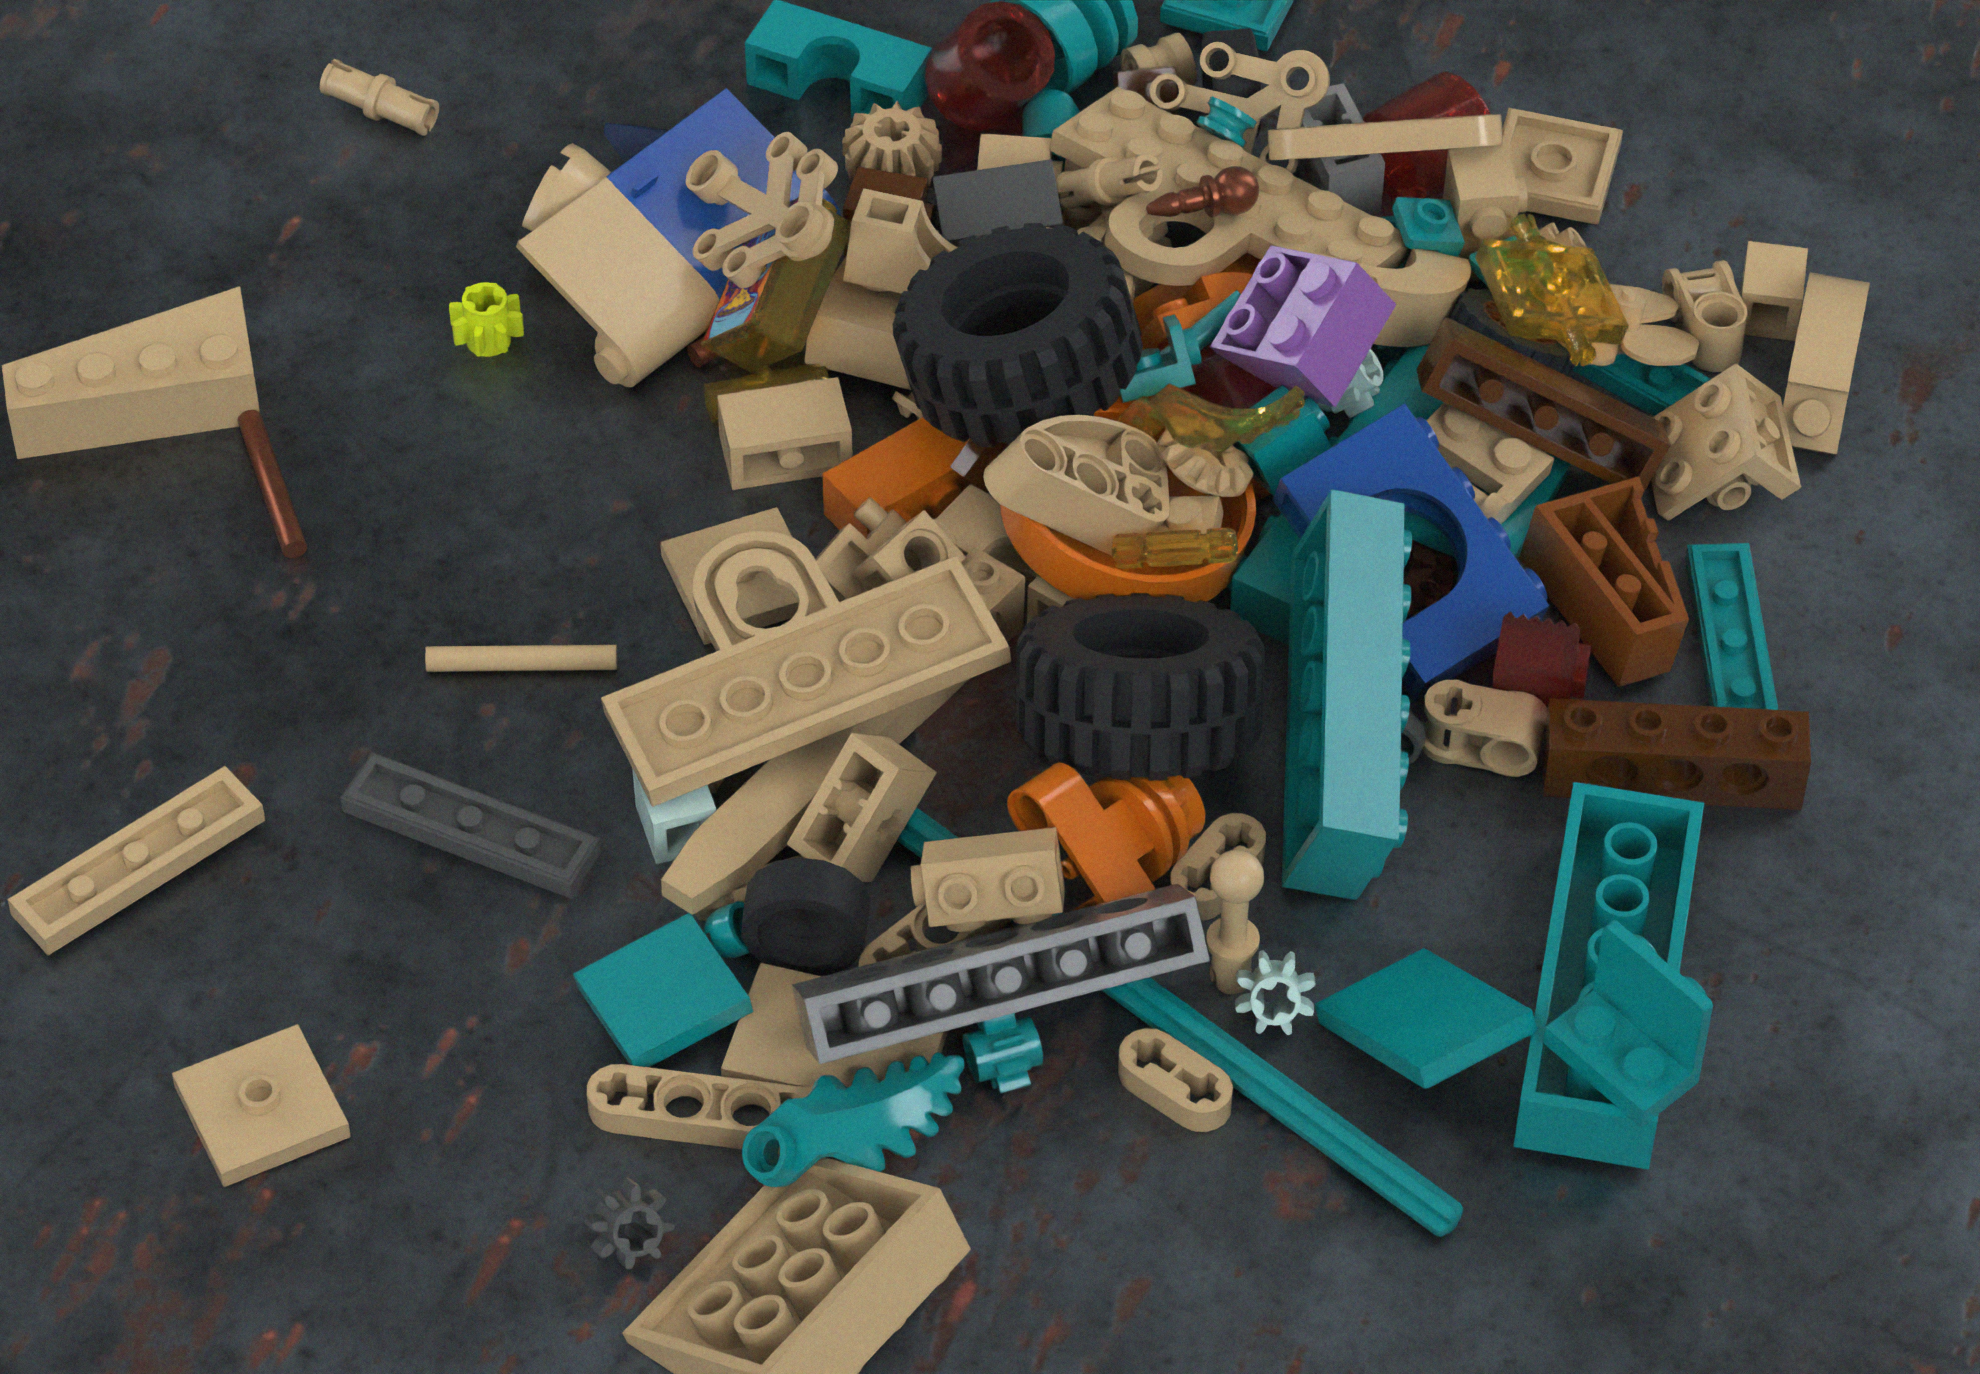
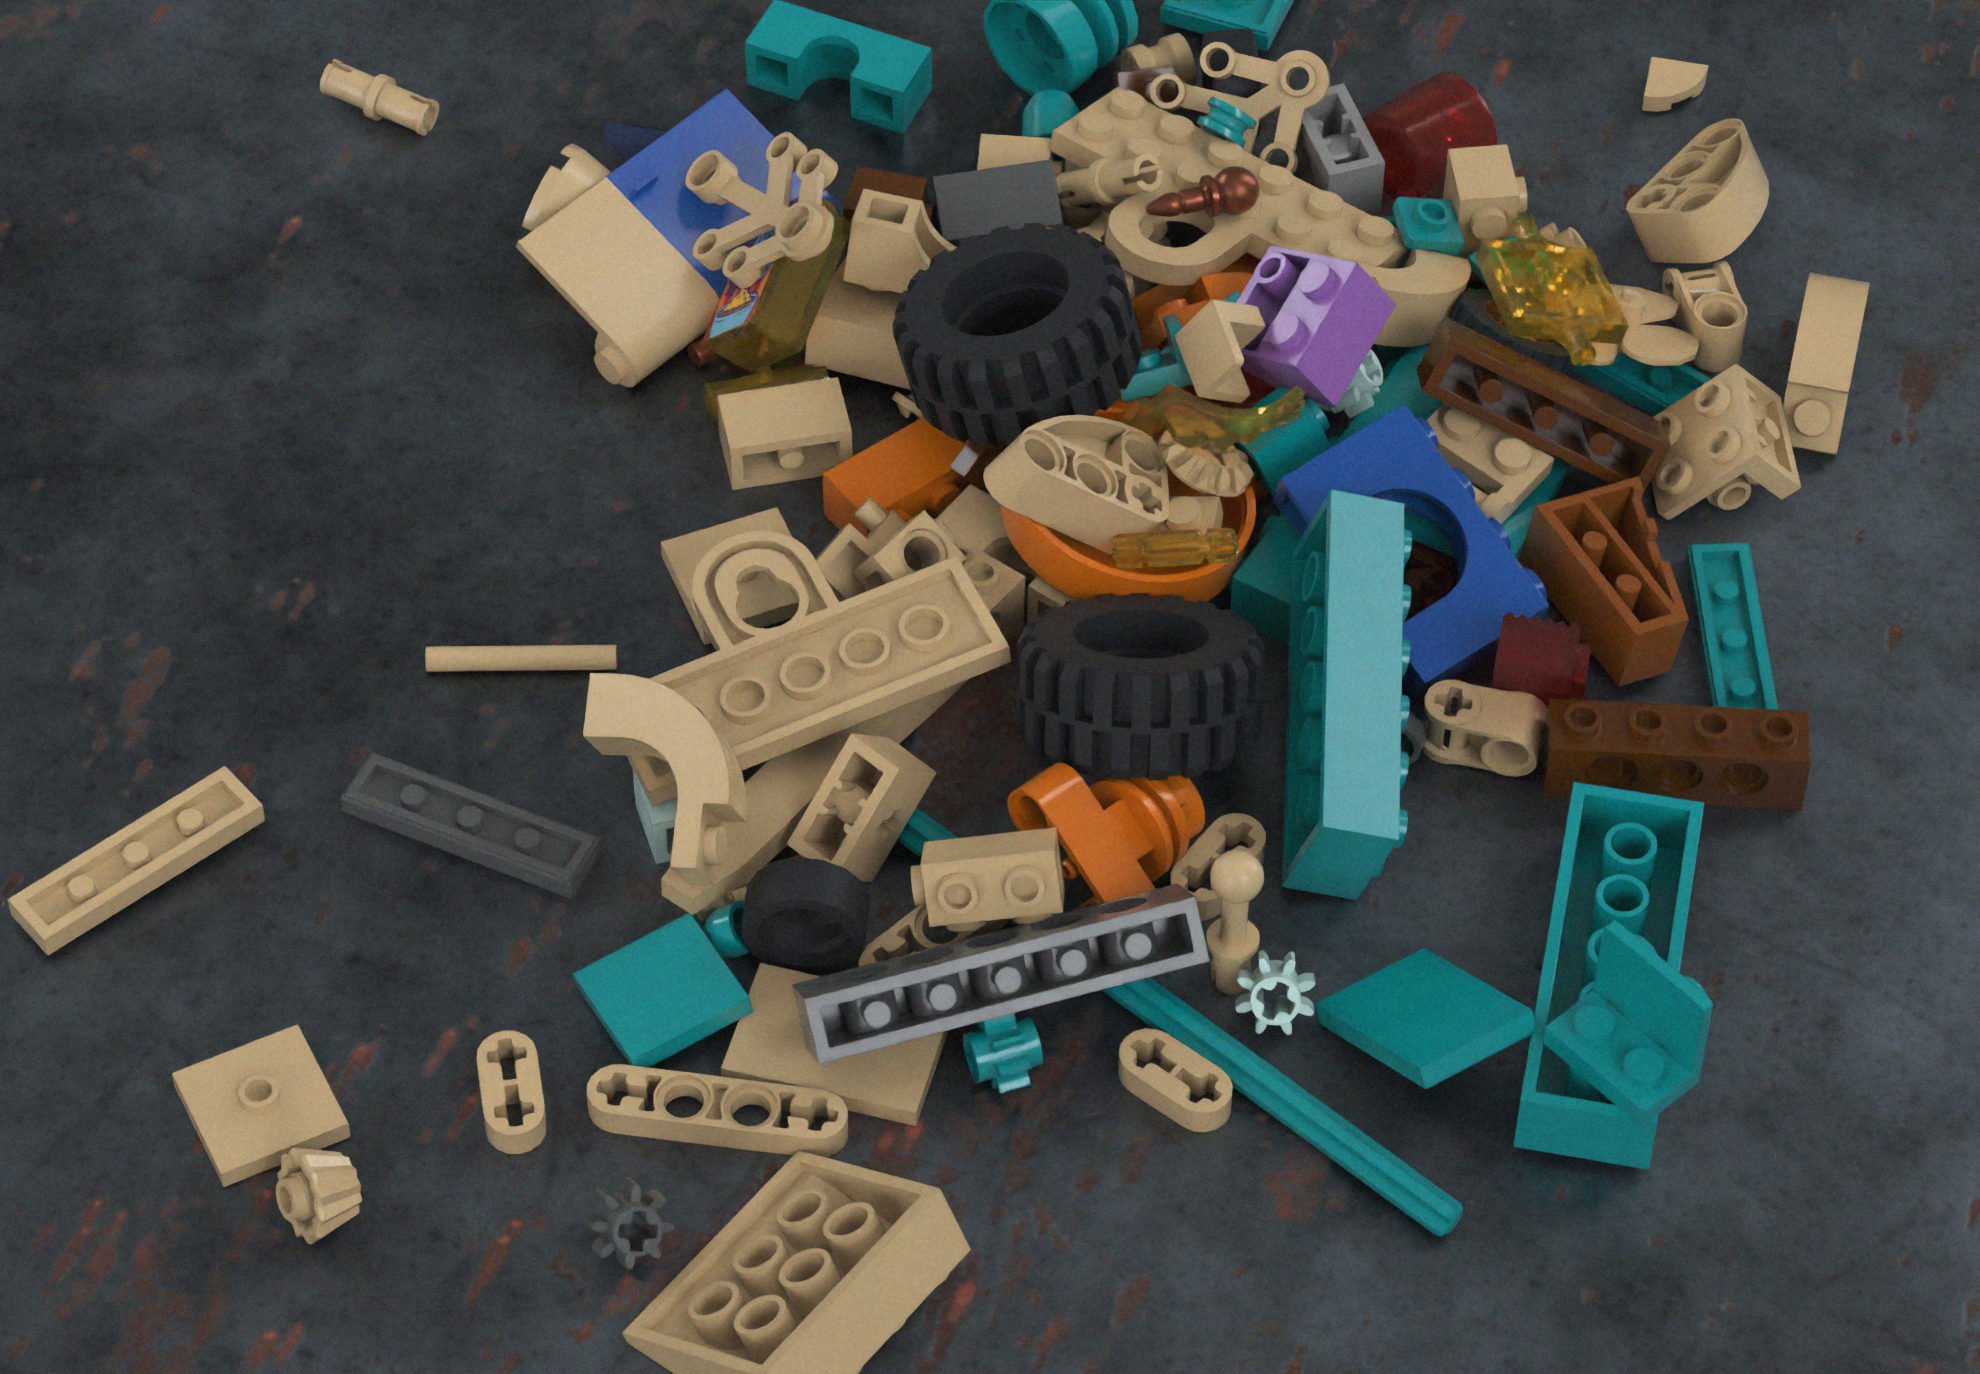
tan wedge [2,286,260,459] -> none
copper bar [238,410,307,558] -> none
neon yellow gear [449,282,524,357] -> none
teal plant [742,1052,964,1187] -> none
tan gear [842,101,942,186] -> none
clear red piece [925,1,1055,131] -> none
tan beam [1267,114,1503,160] -> none
tan plate [1502,108,1623,225] -> none
tan brick [1740,241,1808,341] -> none
none -> tan piece [276,1147,362,1244]
none -> tan beam [476,1030,547,1154]
none -> tan arch [583,673,747,885]
none -> tan panel [1174,299,1266,403]
none -> tan beam [1626,118,1769,263]
none -> tan tile [1642,57,1709,112]

